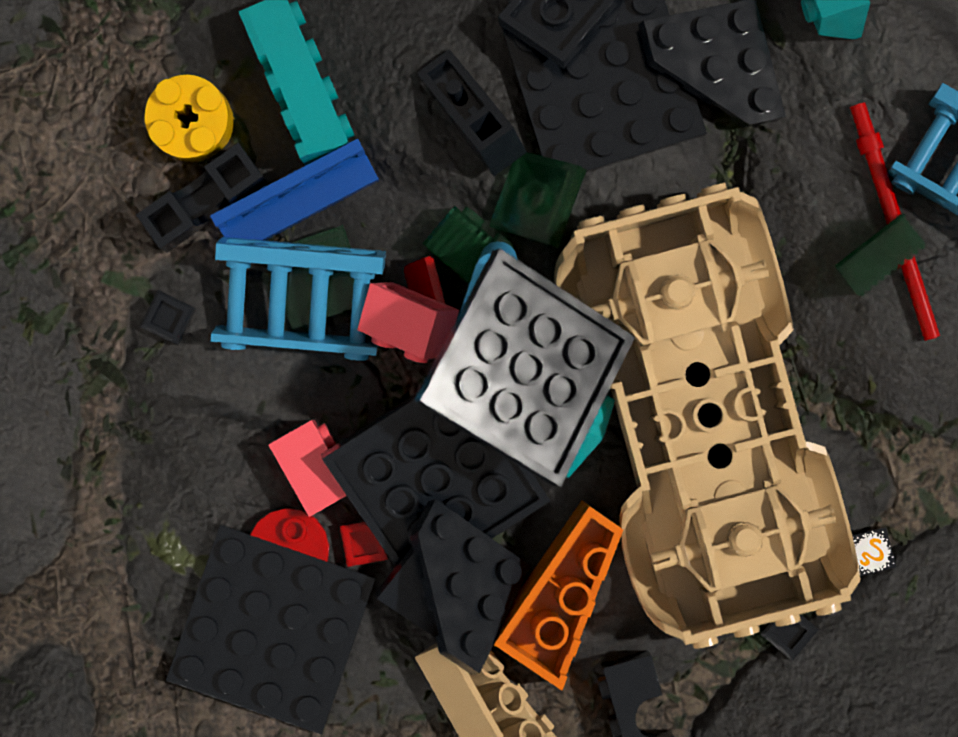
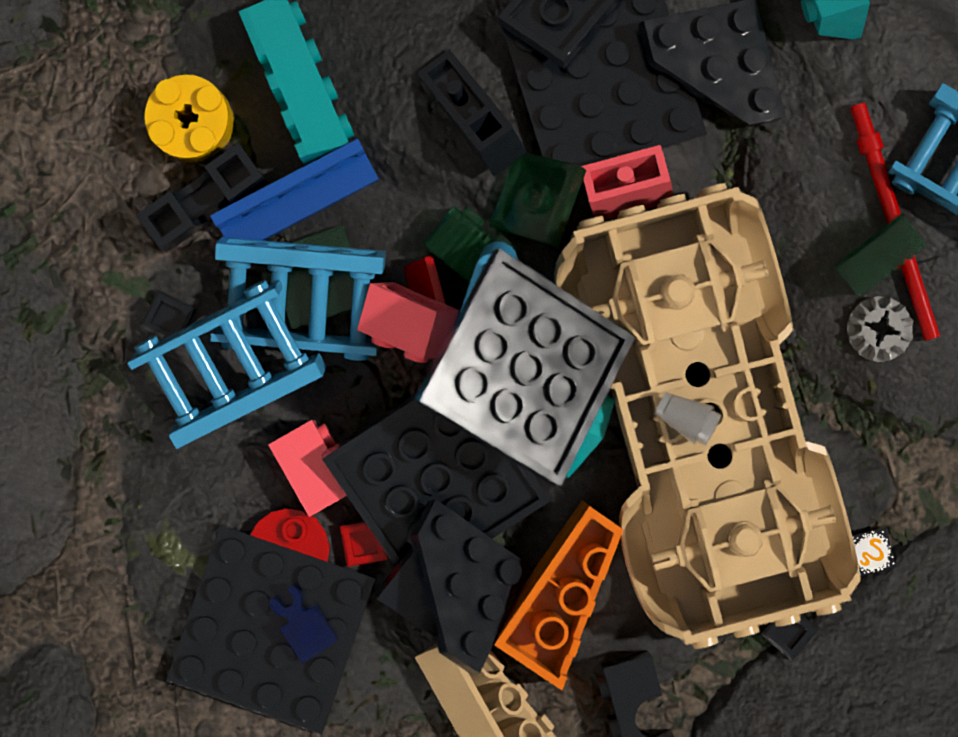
none -> dark azure fence [128,280,327,449]
none -> clear blue plate [270,585,339,663]
none -> coral brick [580,145,674,221]
none -> light grey cone [654,392,722,446]
none -> light grey gear [847,296,913,362]

